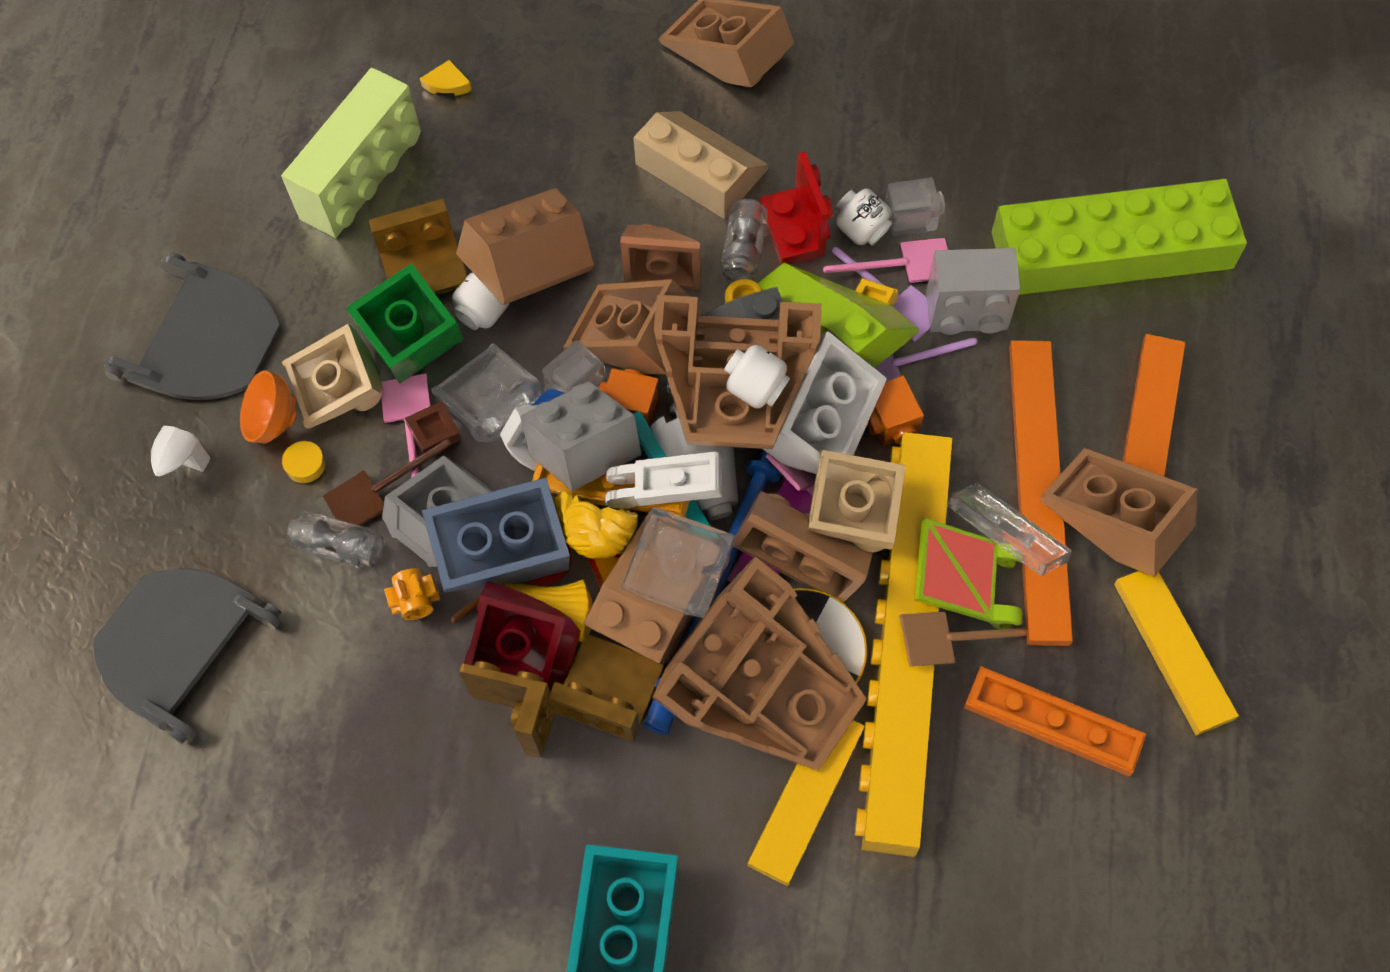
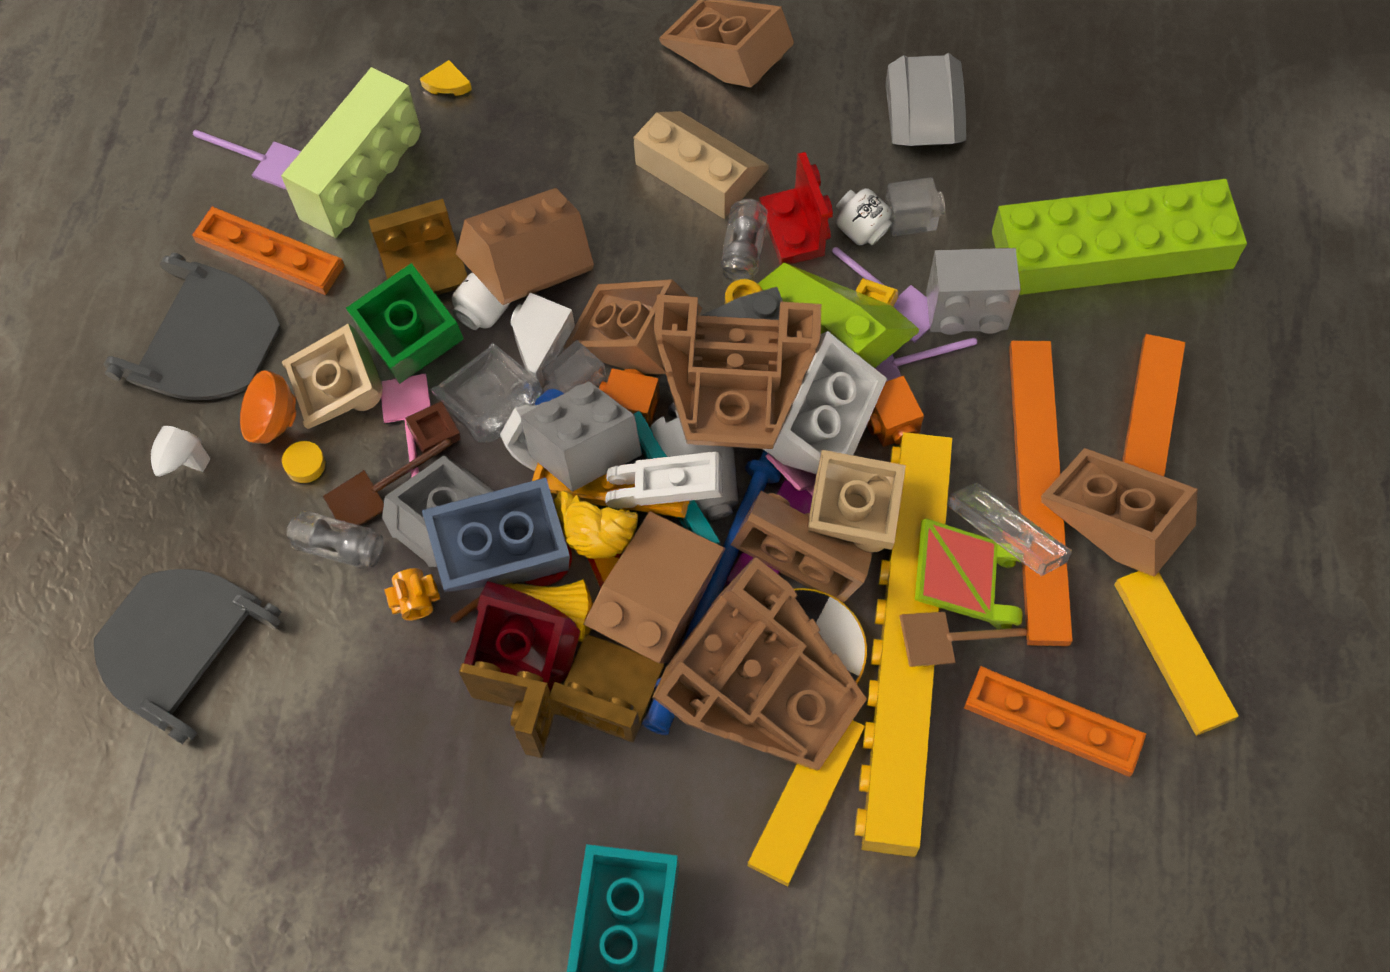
nougat slope [620,224,702,291] -> none
clear slope [621,507,736,619] -> none
white head [724,345,790,409] -> none
bright pink piece [823,238,948,283] -> none
none -> orange tile [192,206,345,295]
none -> lavender piece [193,130,301,190]
none -> white slope [510,293,575,392]
none -> light grey slope [885,53,966,146]

